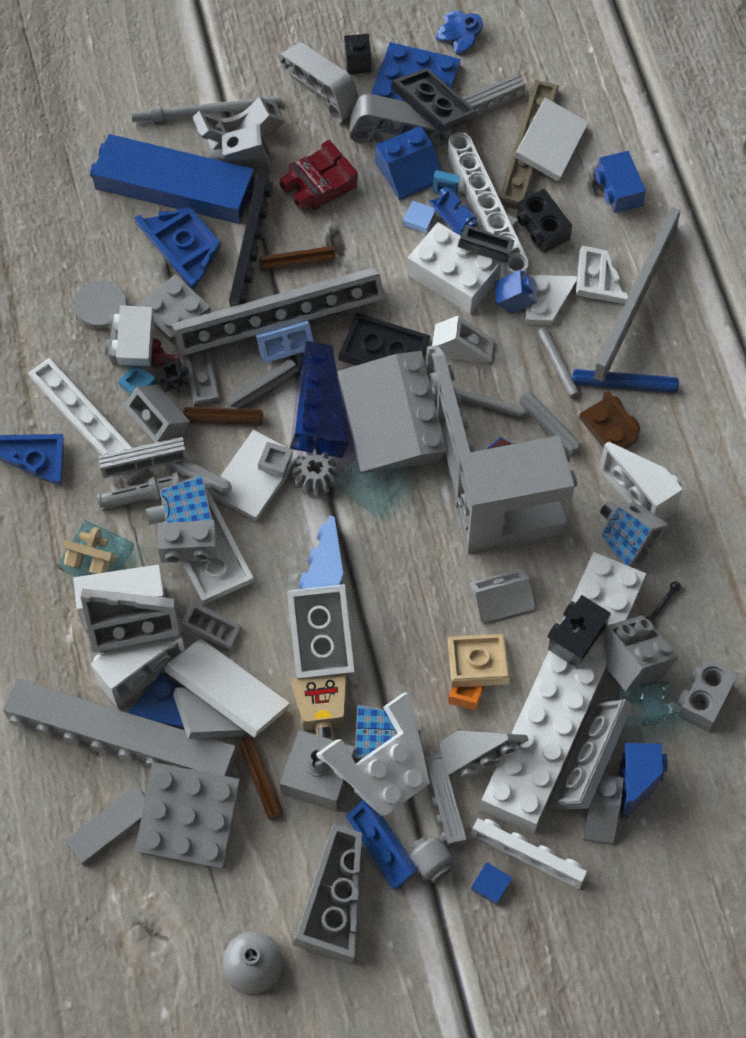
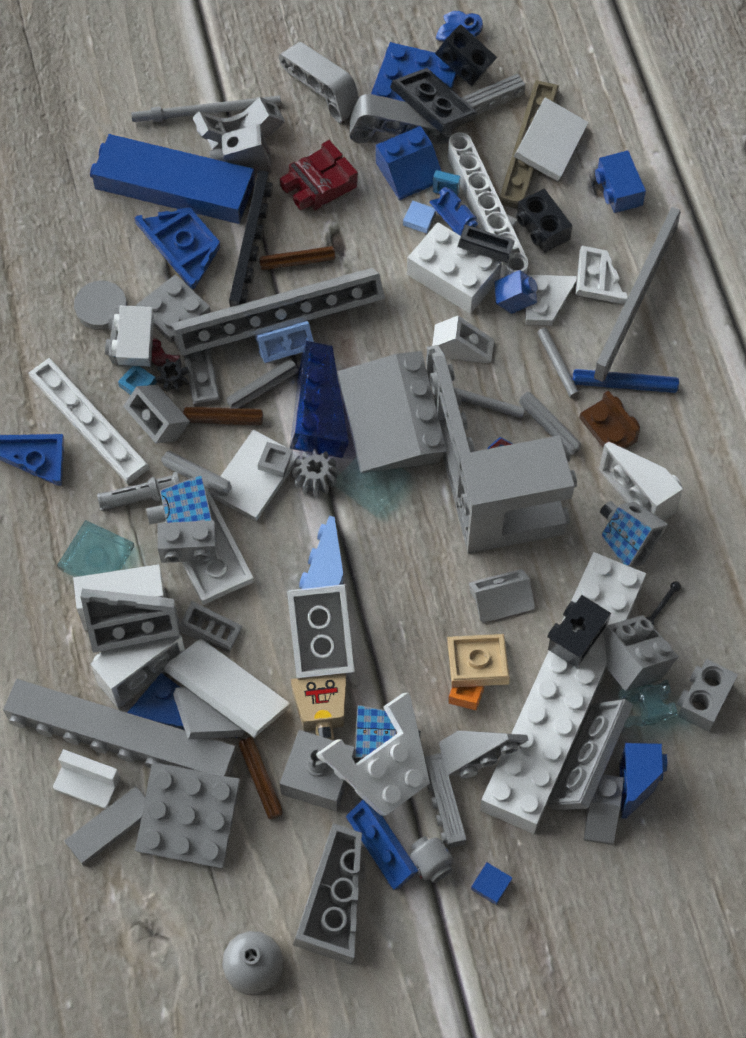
tan hips [62,527,118,574] -> none
light grey piece [99,437,188,478] -> none
black tile [338,313,431,366] -> none
black brick [344,34,371,74] -> none
white plate [471,818,587,889] -> none
none -> white panel [53,749,121,809]
none -> black brick [435,24,497,87]

